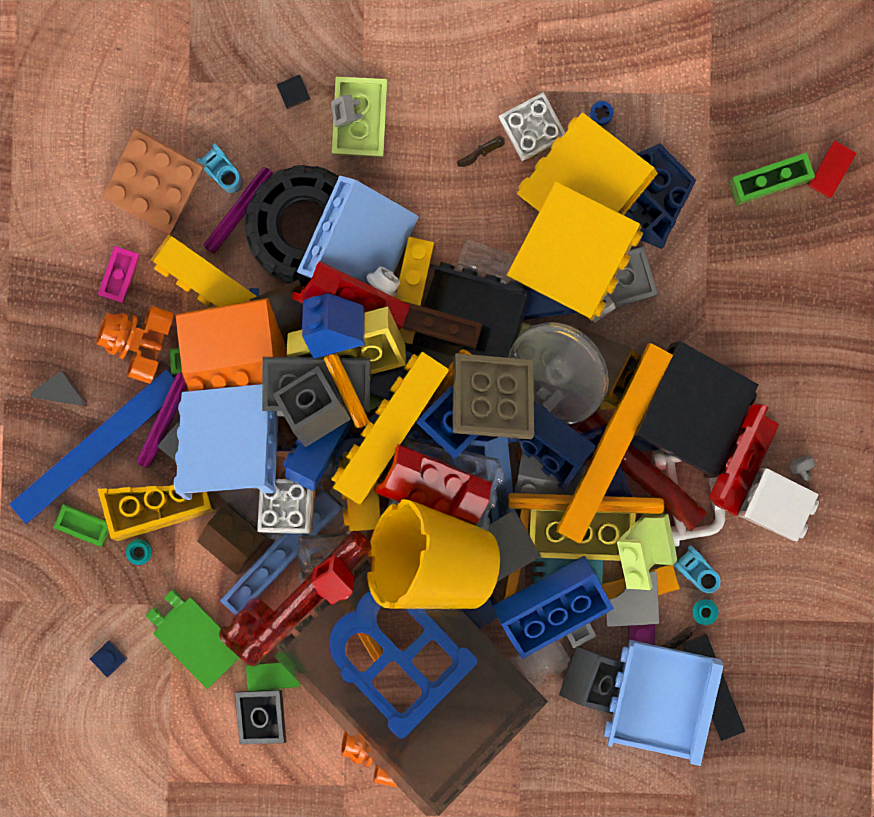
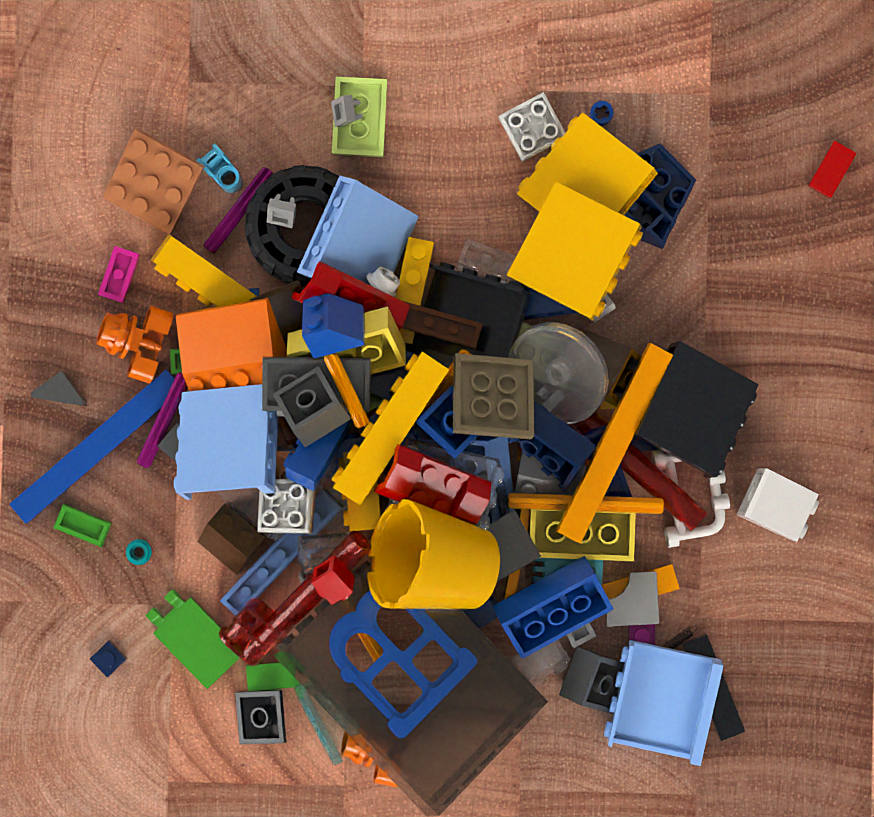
yellow wedge [98,485,216,541] -> none
black tile [276,74,311,109] -> none
dark brown piece [456,136,505,167] -> none
light grey tile [607,246,658,308] -> none
yellowish green panel [617,513,677,590] -> none
medium azure piece [674,545,721,593] -> none
teal plate [692,599,719,625] -> none
red piece [709,404,779,516] -> none
bright green brick [728,153,815,206] -> none
light grey tile [789,455,816,481] -> none
none -> light grey tile [267,194,296,228]
none -> clear light blue tile [295,682,343,765]

